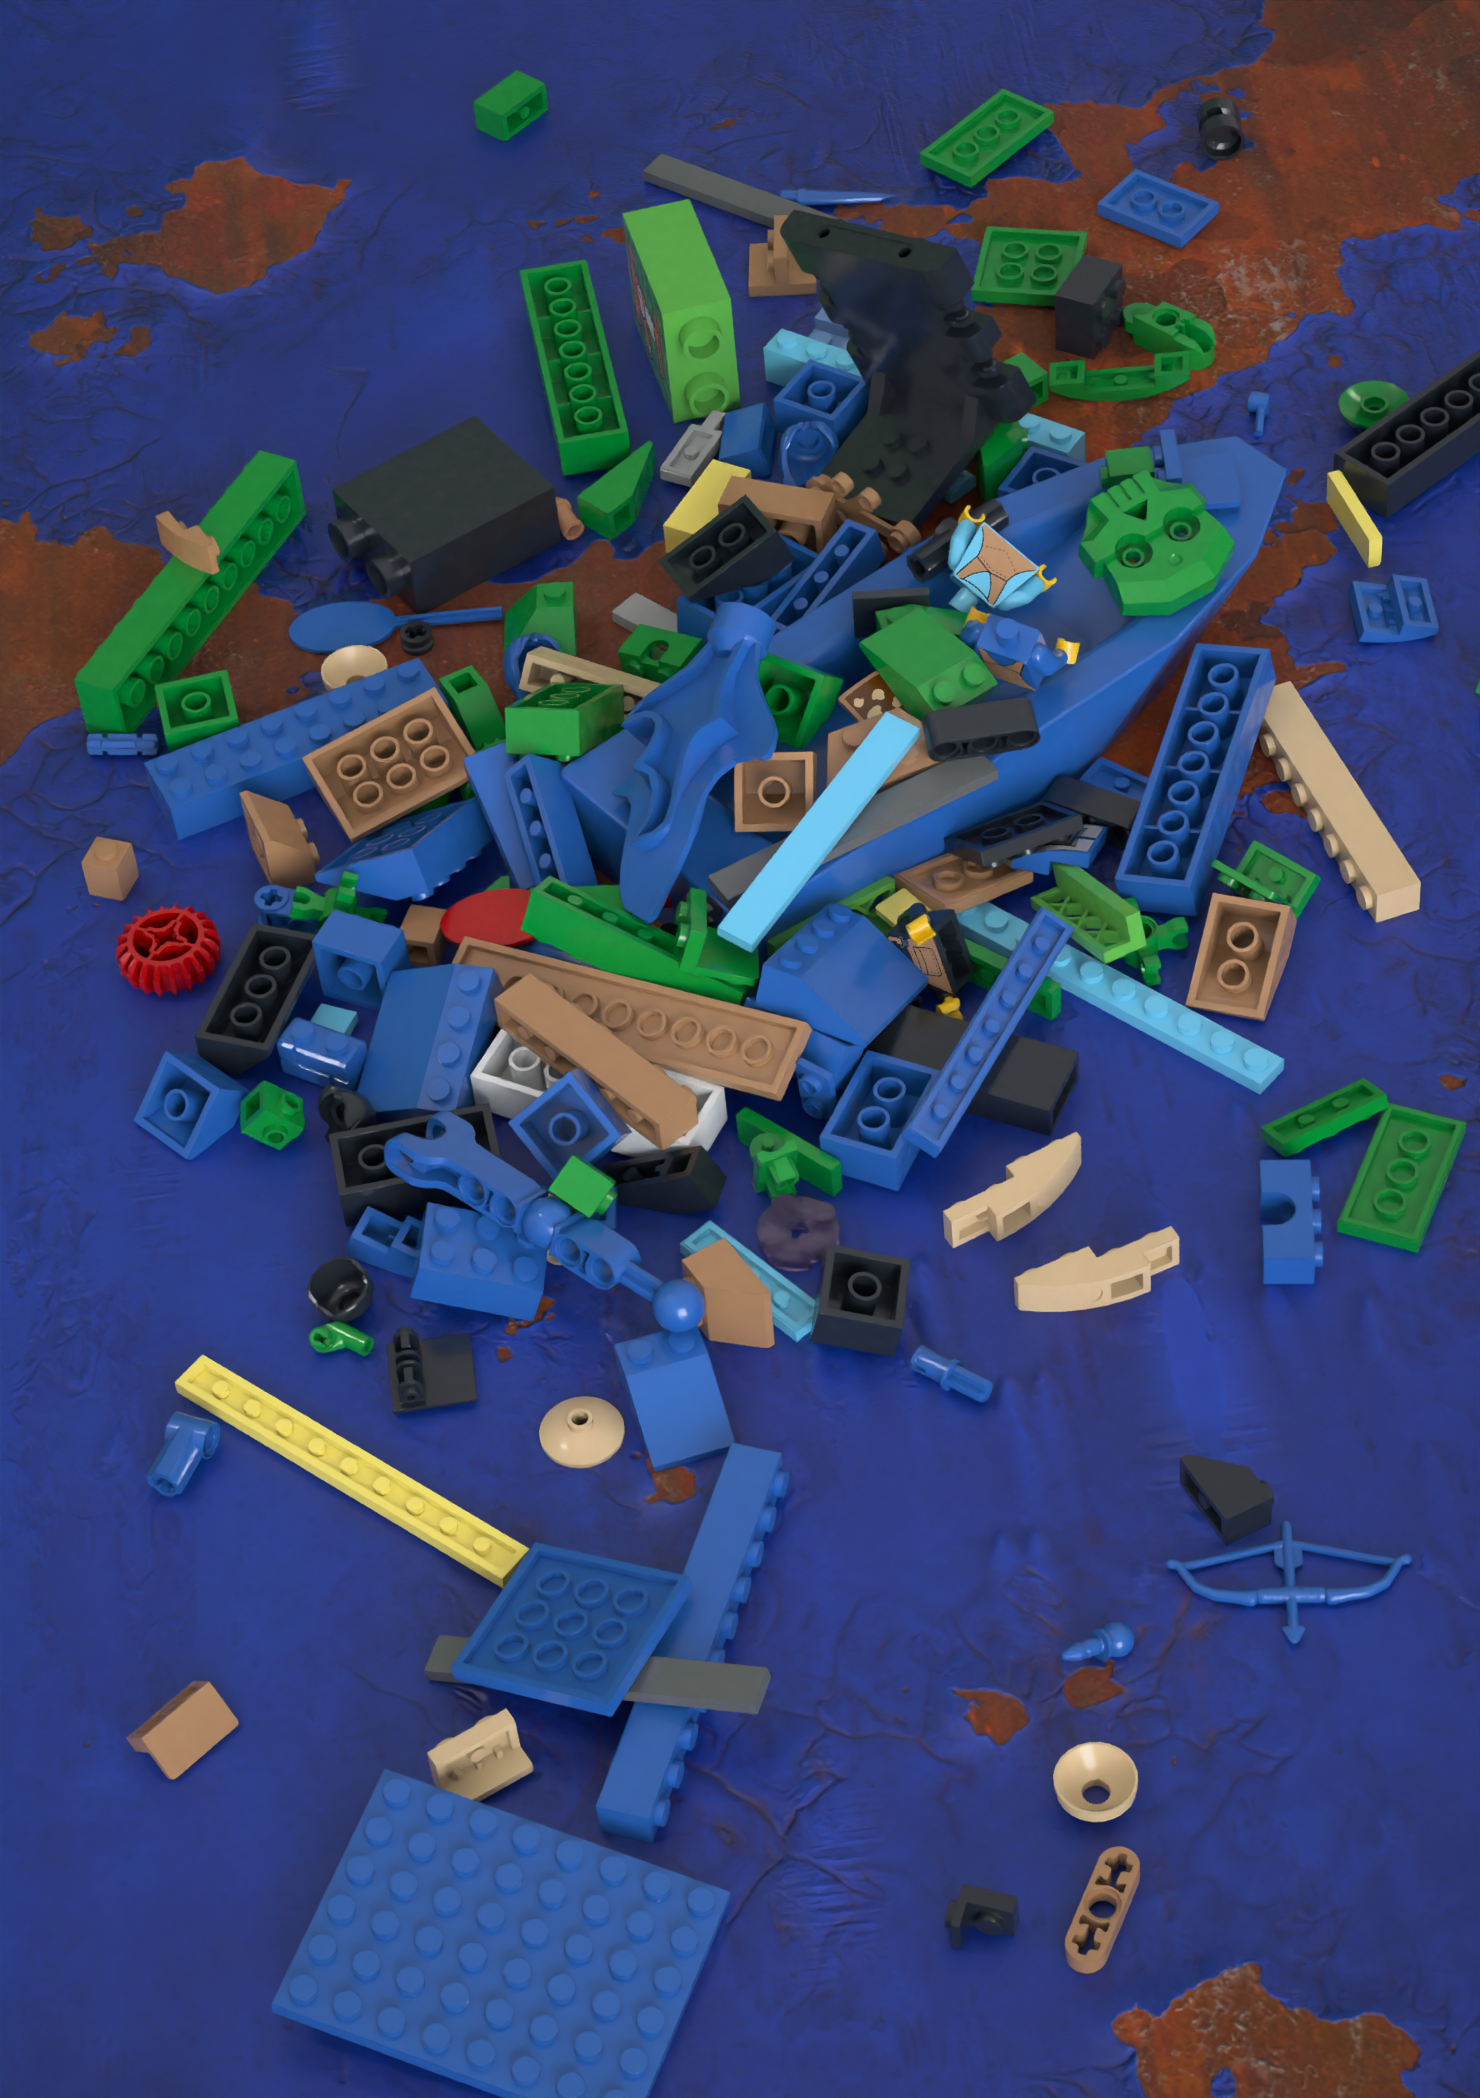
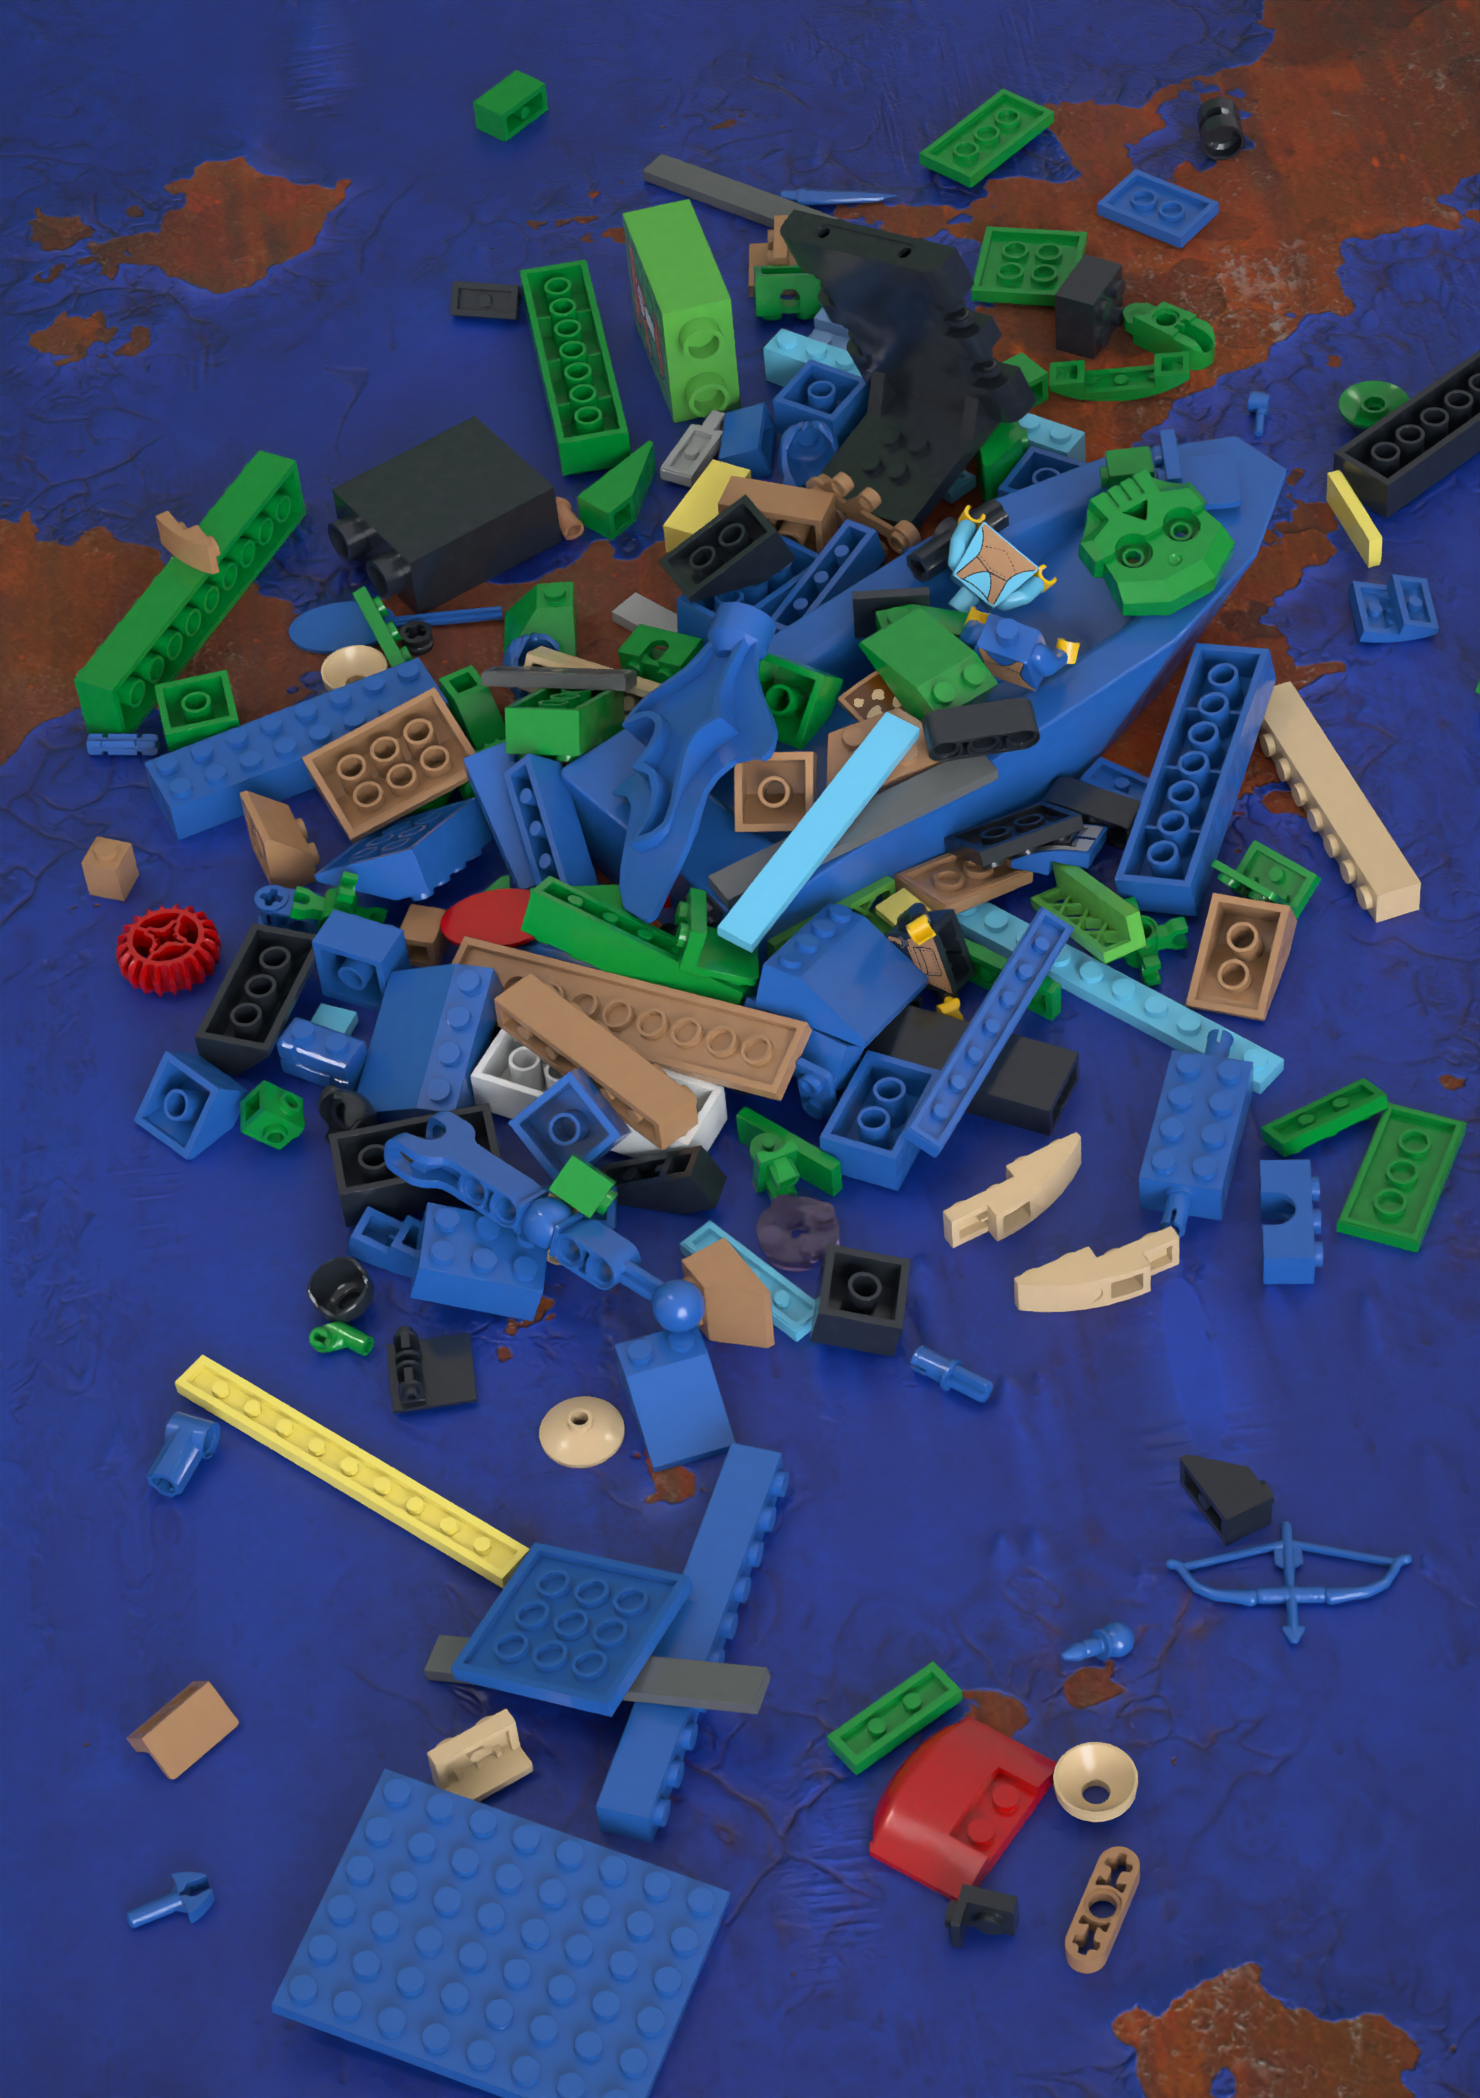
none -> blue bar [126,1872,215,1929]
none -> green plate [352,586,413,667]
none -> black panel [450,281,523,321]
none -> dark grey tile [482,665,637,691]
none -> green brick [754,265,822,320]
none -> green plate [827,1661,963,1776]
none -> red slope [869,1716,1057,1901]
none -> blue brick [1139,1029,1253,1237]

